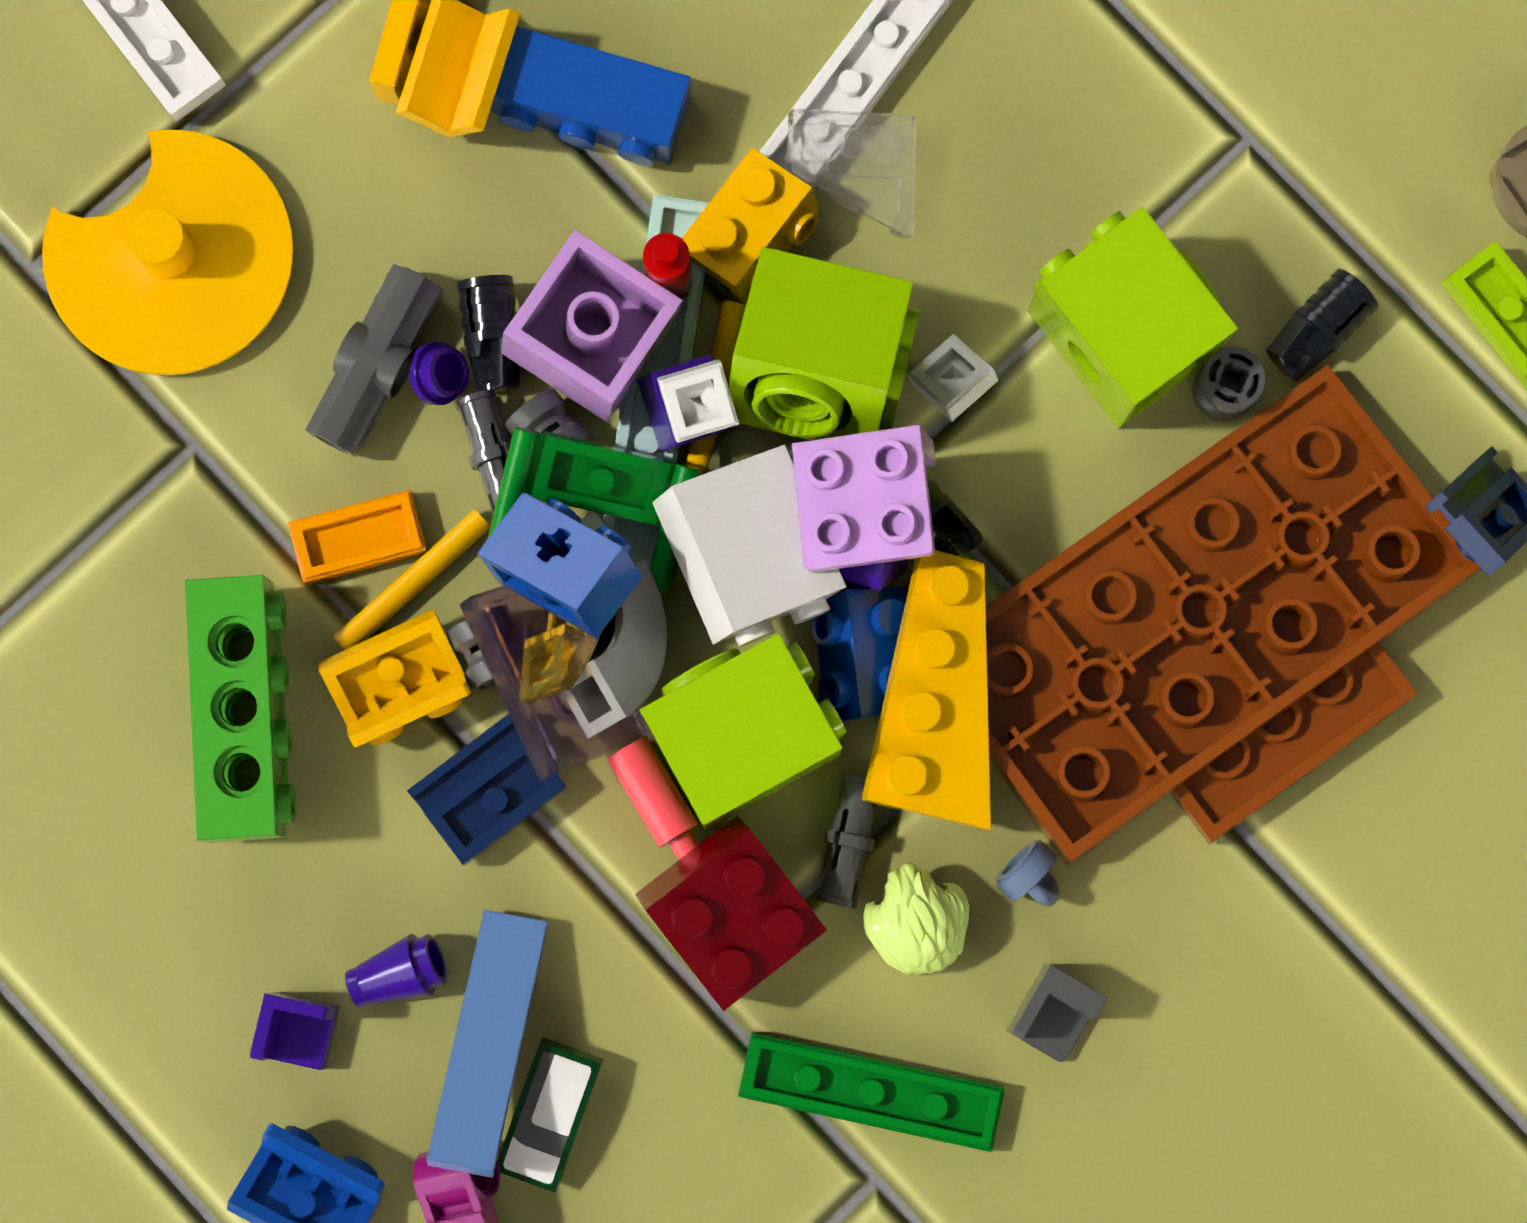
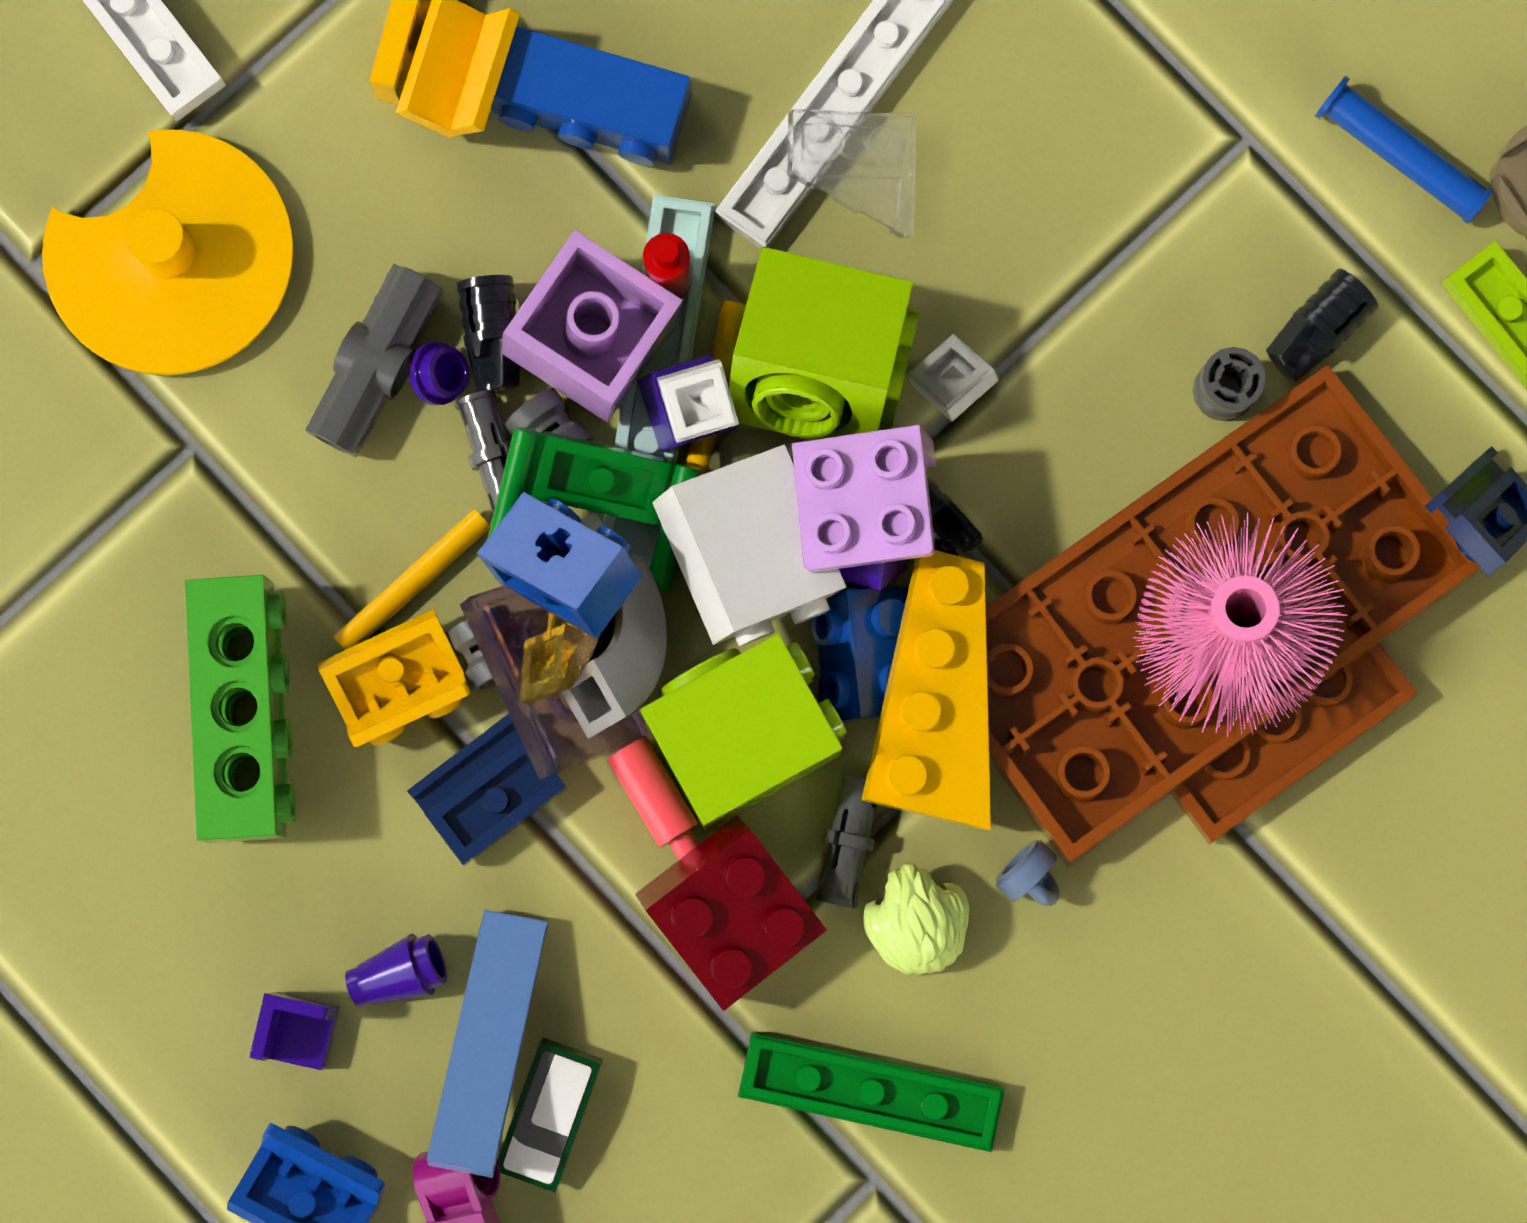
light orange tile [288,490,428,586] -> none
yellow bracket [682,148,819,305] -> none
dark grey panel [1006,964,1107,1062] -> none
lime brick [1027,206,1238,429] -> none
none -> bright pink piece [1133,513,1347,737]
none -> blue pin [1314,75,1493,224]

